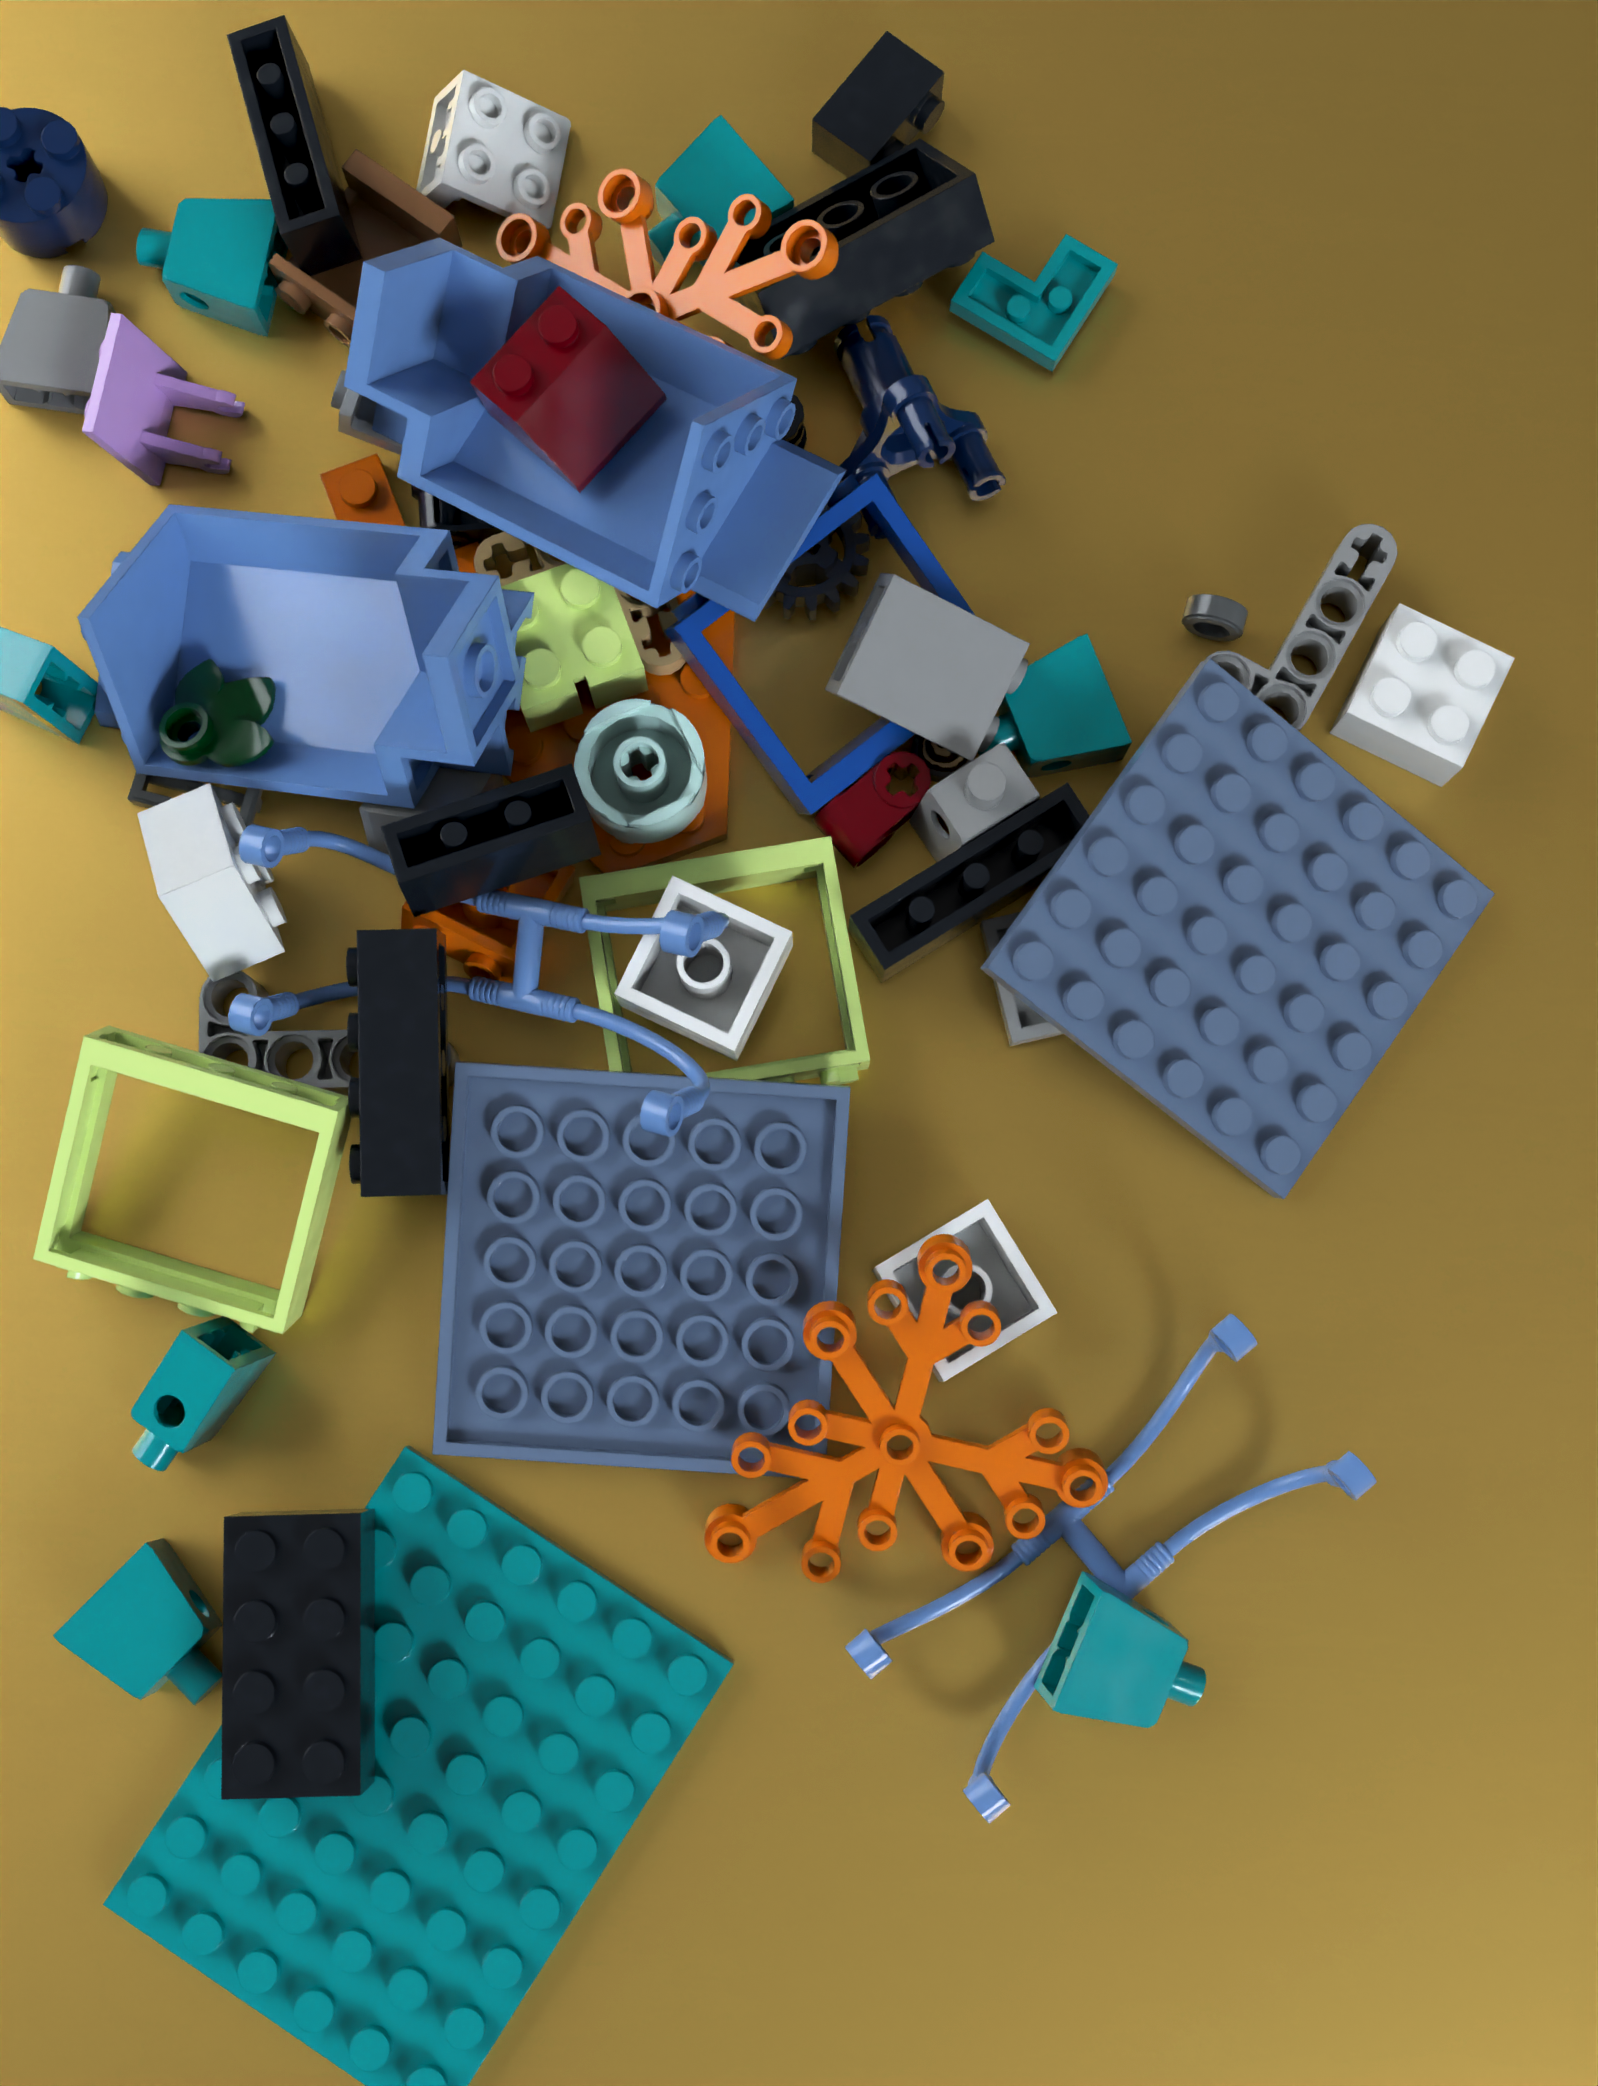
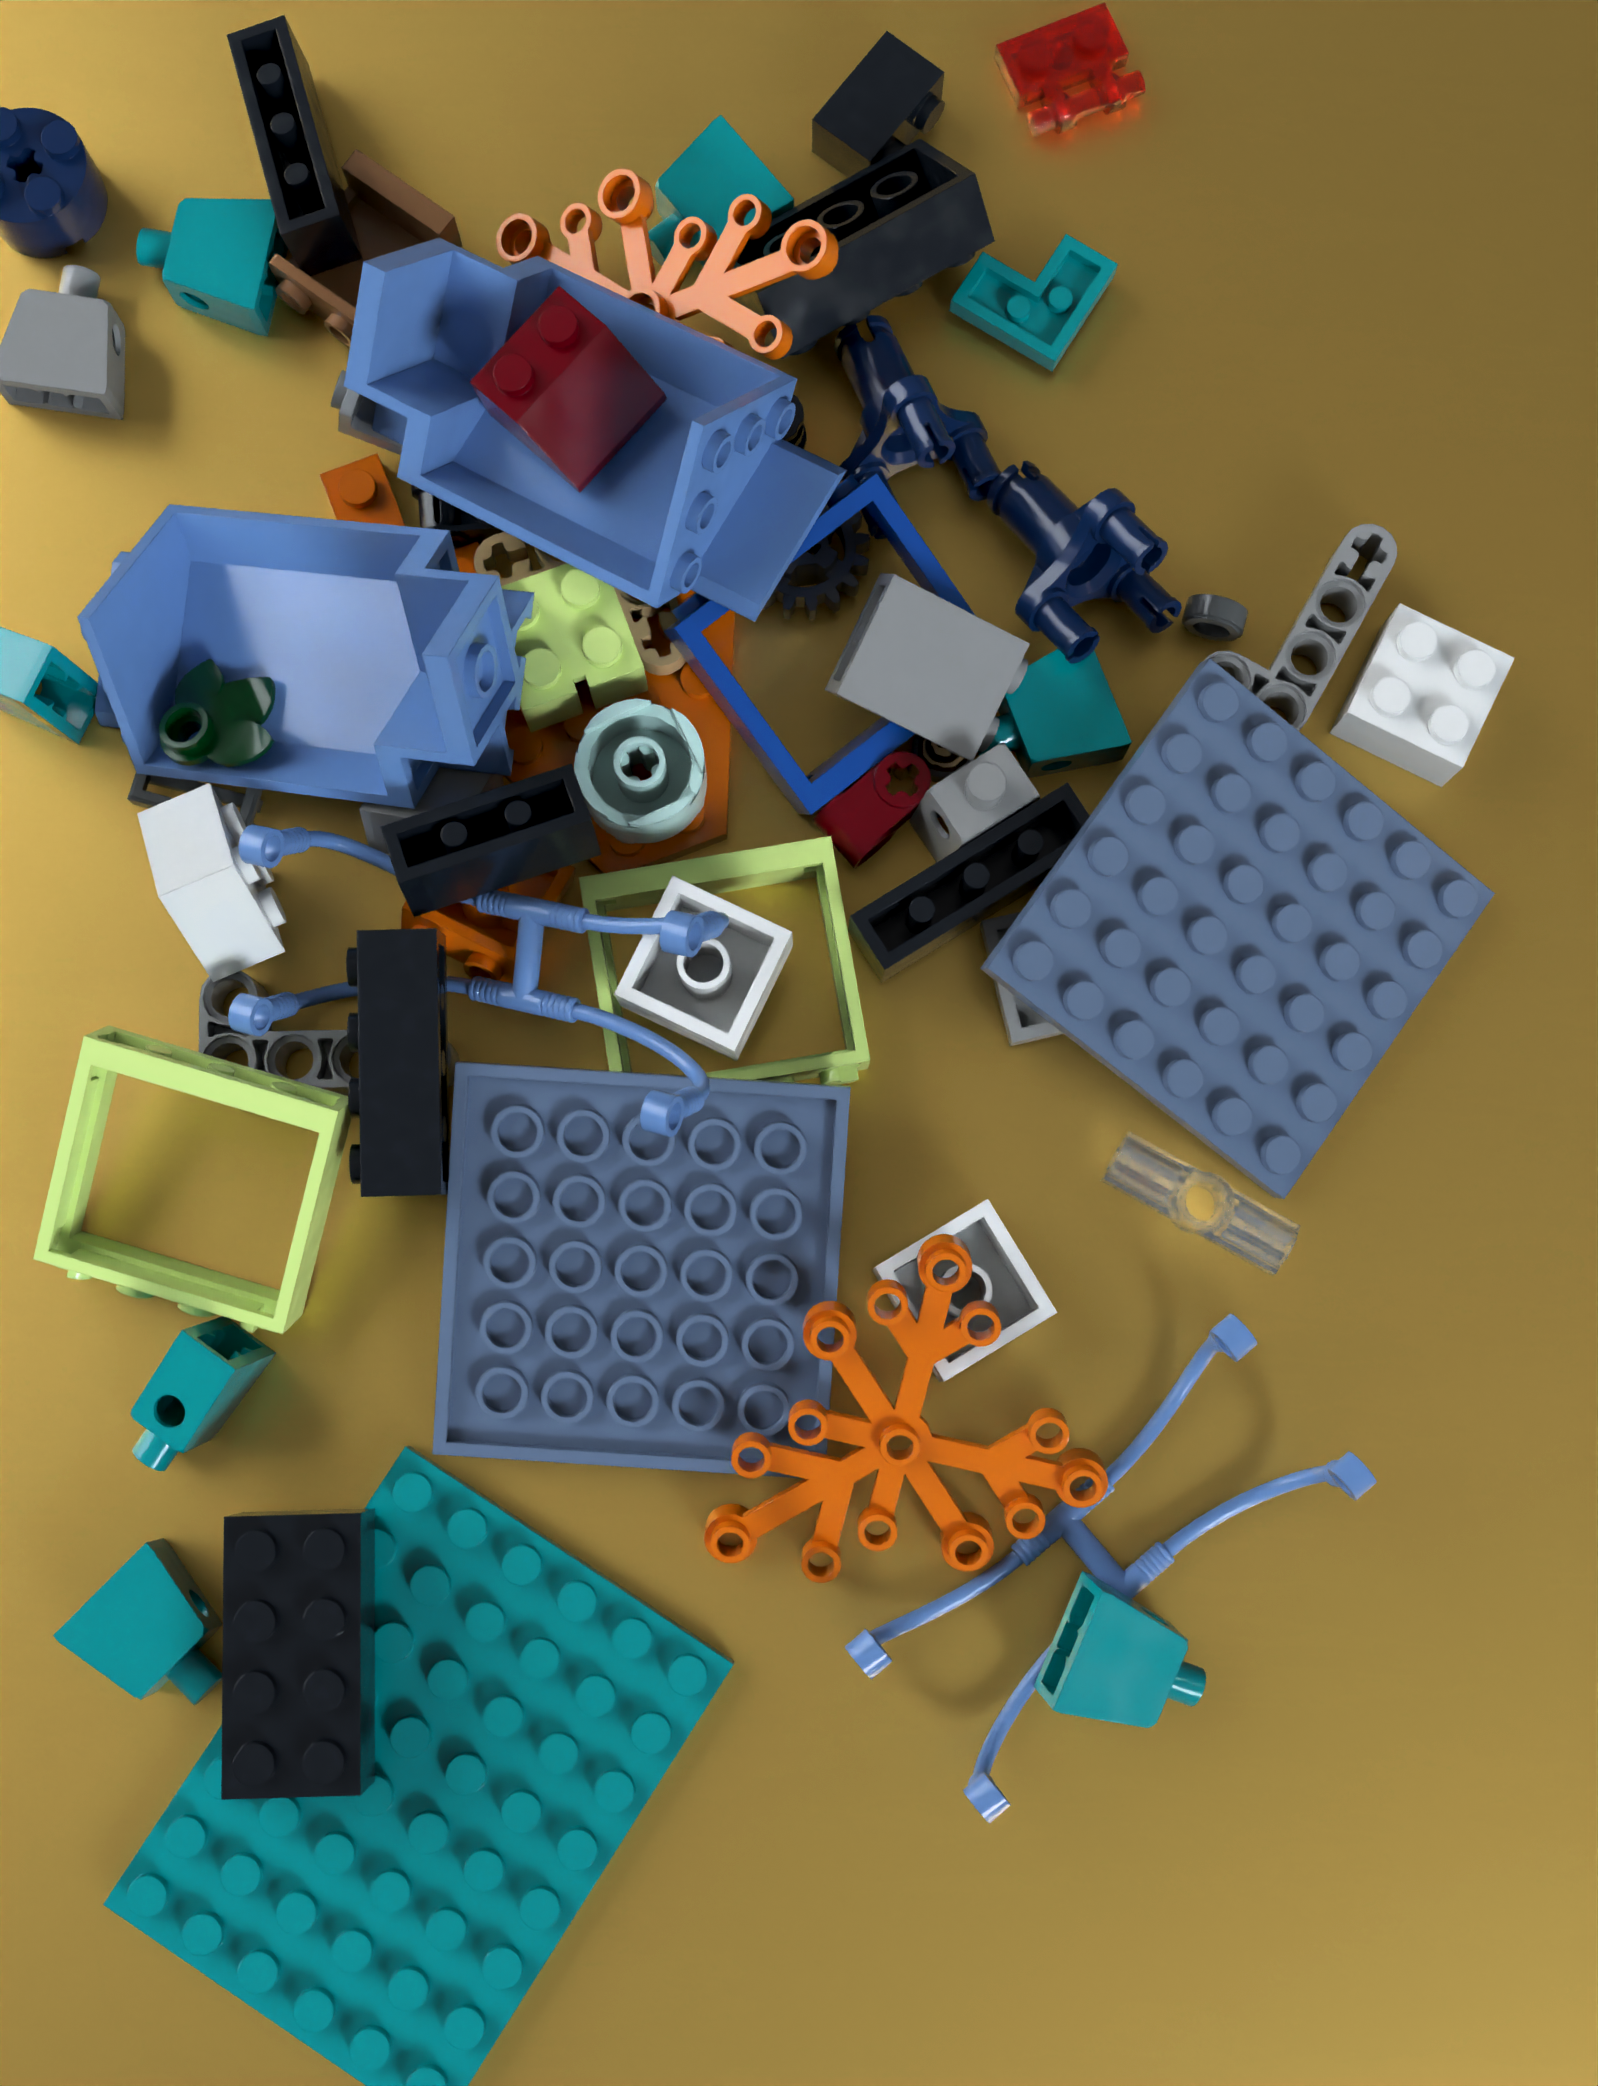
lavender plate [82,313,245,486] -> none
white bracket [416,70,571,230] -> none
none -> dark blue wheel [987,461,1182,664]
none -> clear red plate [994,2,1146,137]
none -> clear piece [1101,1131,1301,1275]

